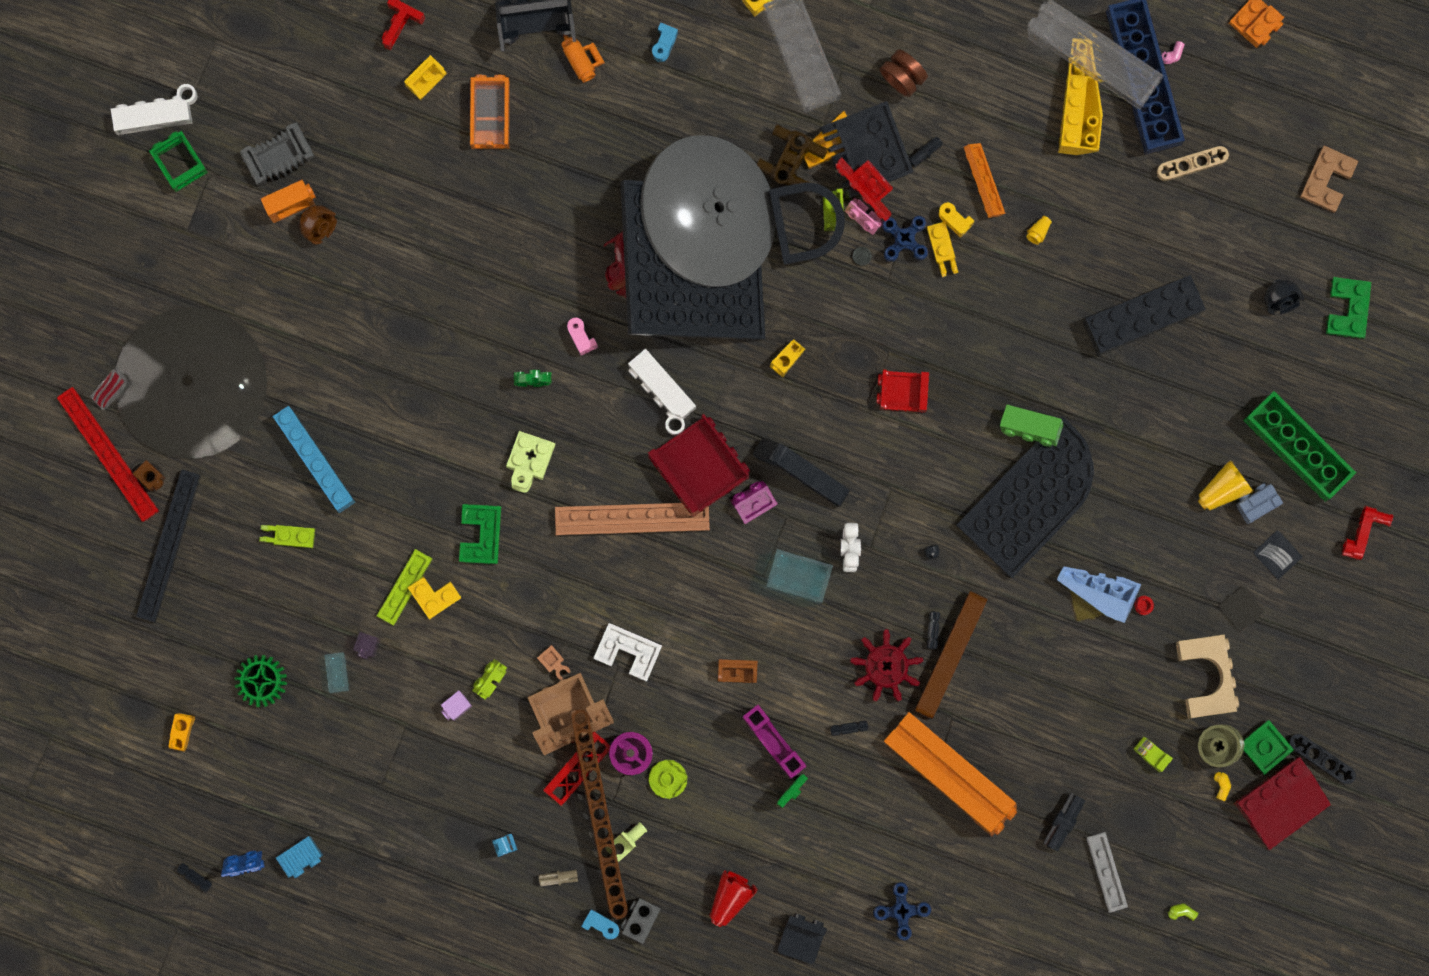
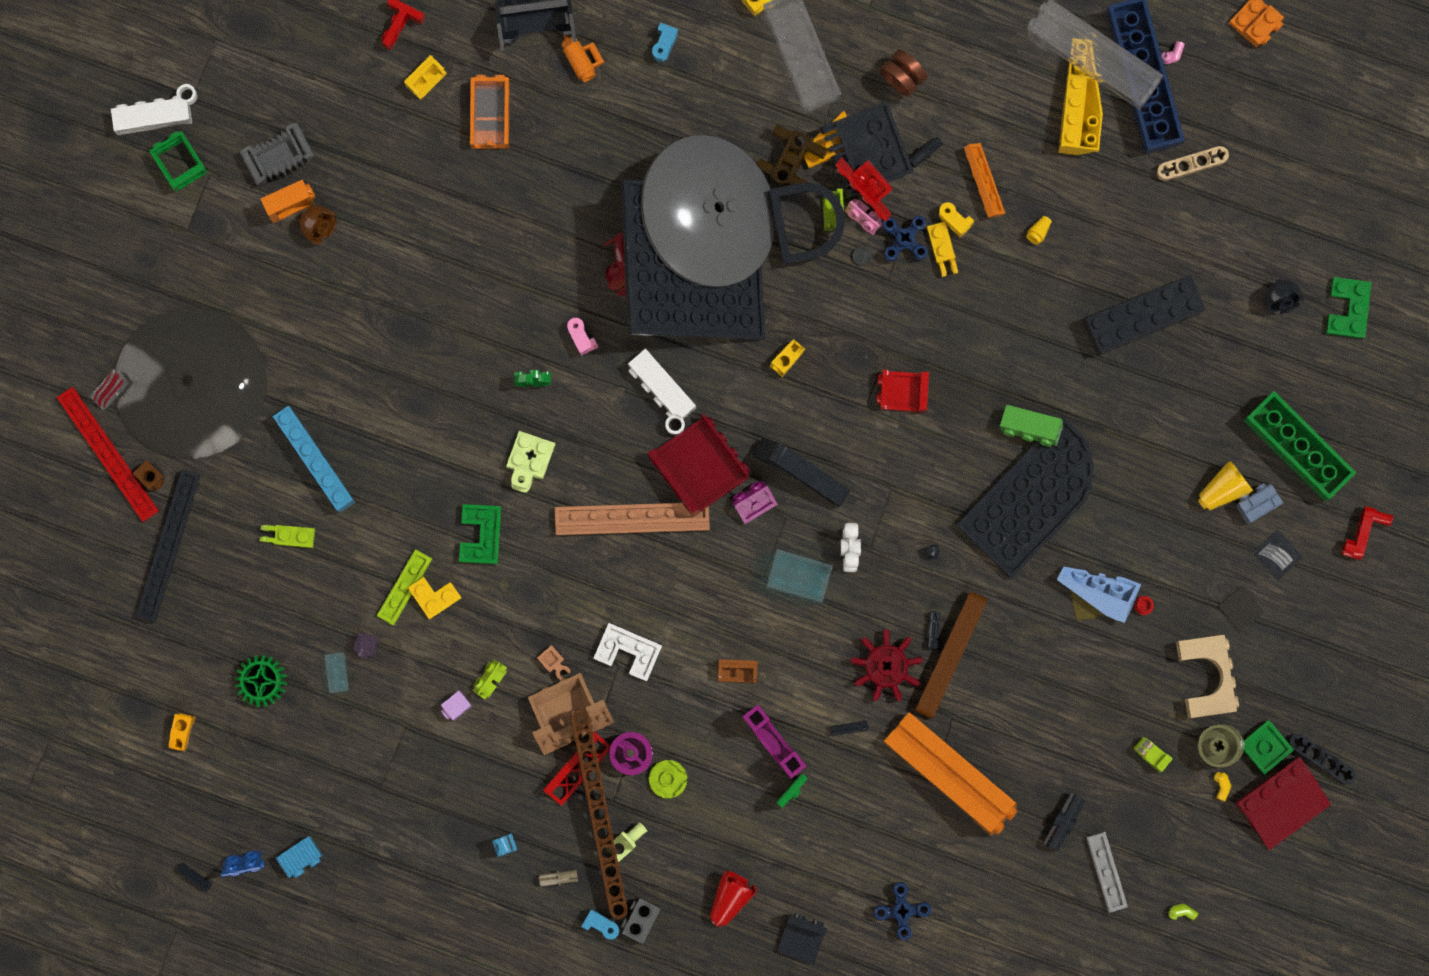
medium nougat plate [1300,146,1358,213] -> none

